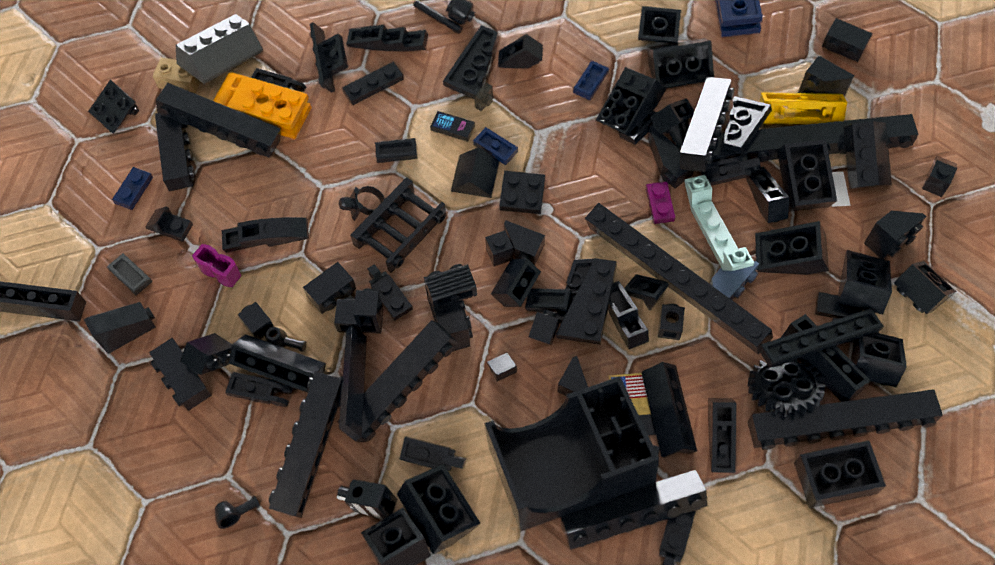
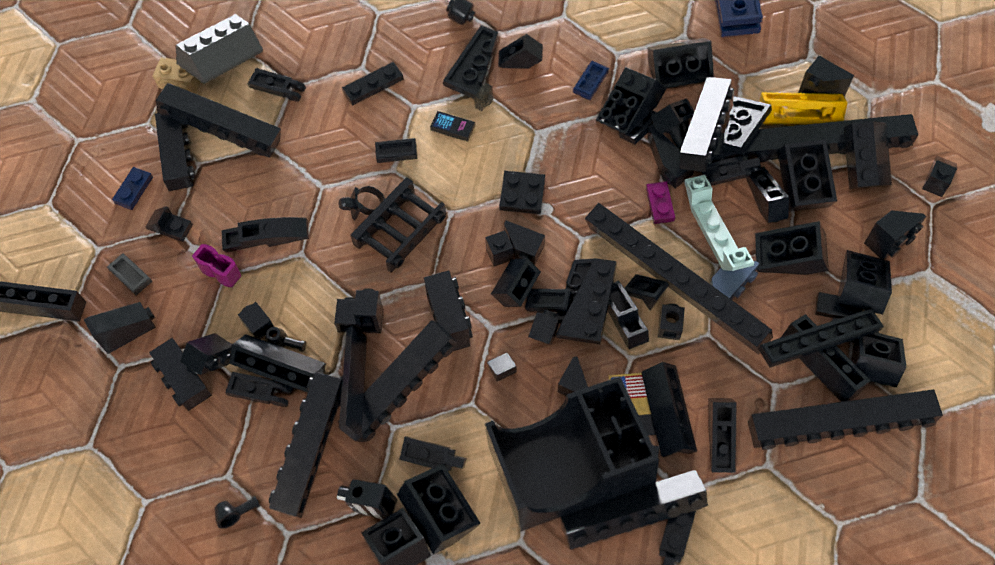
black hinge [88,80,139,134] -> none
light orange hinge [213,73,311,139] -> none
black brick [303,262,356,314] -> none
black bracket [309,22,348,93] -> none
black slope [346,24,428,51] -> none
black hinge [367,264,413,321] -> none
black bar [413,0,463,34] -> none
black brick [425,264,477,309] -> none
black slope [451,147,500,198] -> none
dark blue plate [473,127,518,166] -> none
black slope [638,6,681,44] -> none
black gear [747,359,825,417] -> none
black brick [794,440,886,508] -> none
black brick [822,18,873,62] -> none
white sticker [831,172,851,207] -> none
black slope [894,261,957,314] -> none

